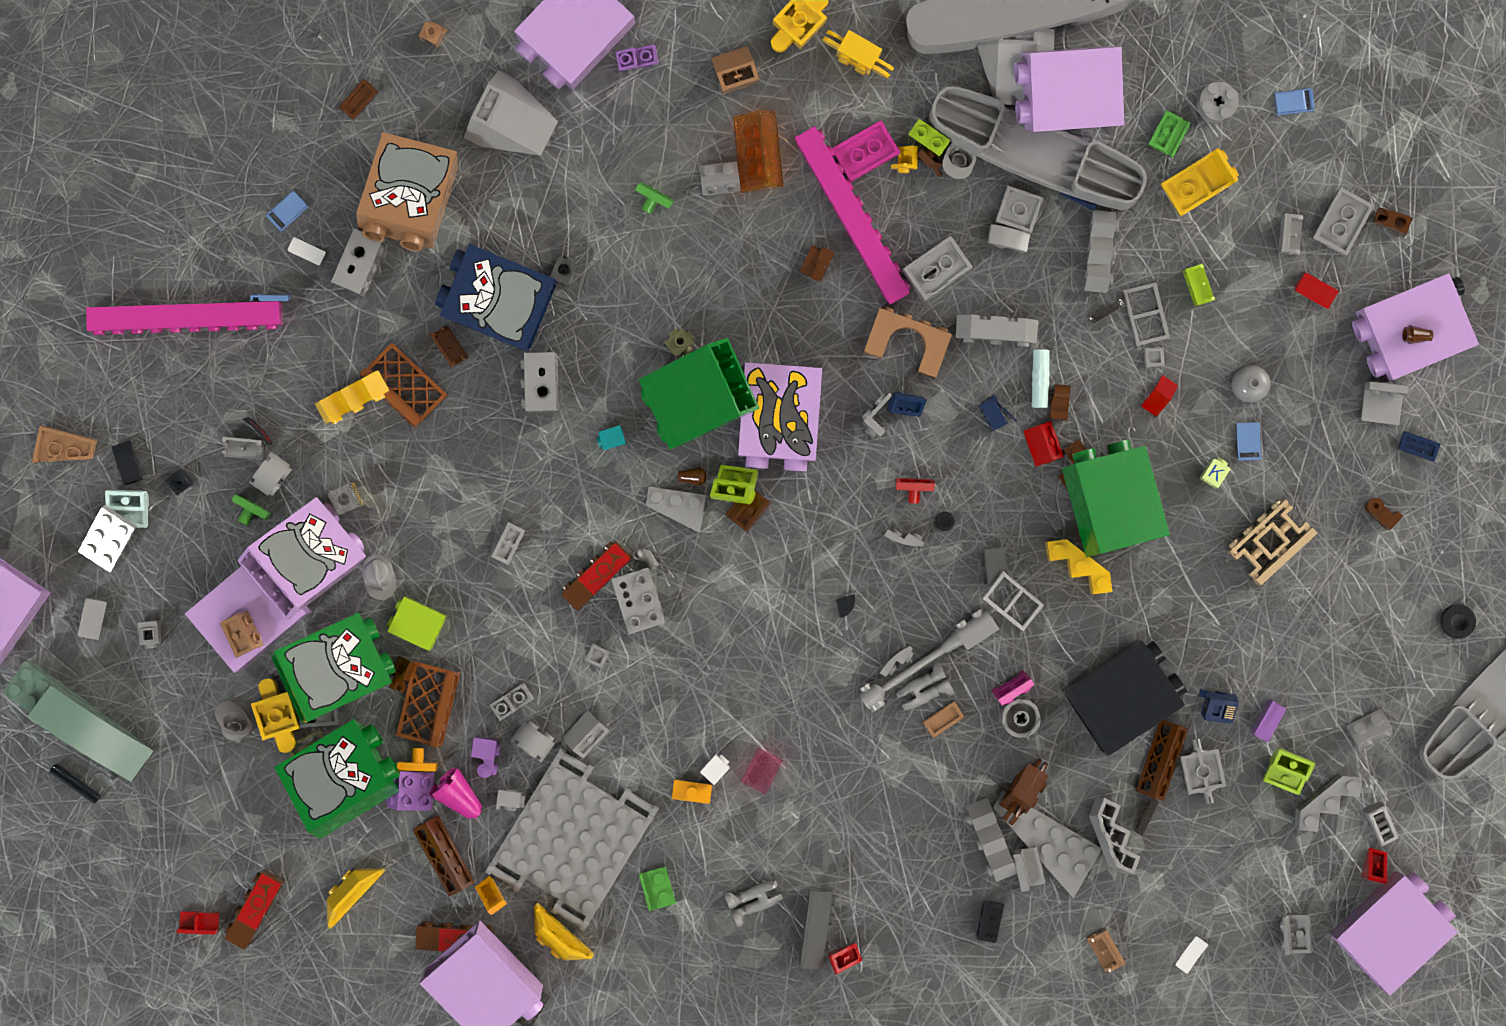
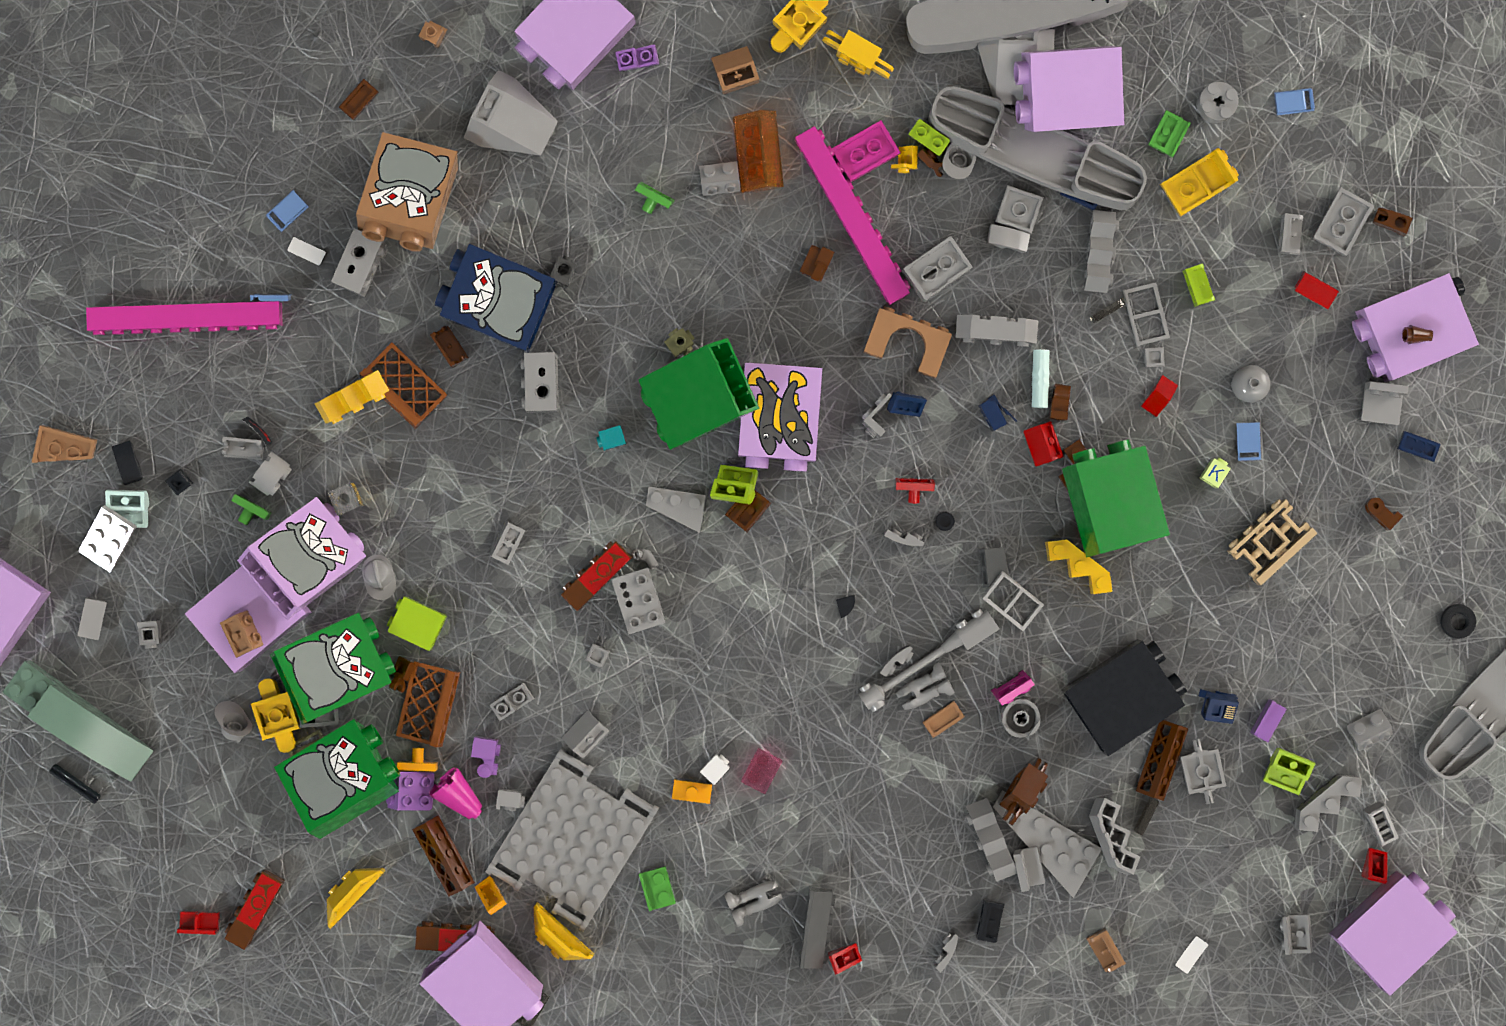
light grey brick [510,721,555,763] -> none
reddish brown cone [678,467,707,486] -> none
none -> light grey slope [934,932,958,973]

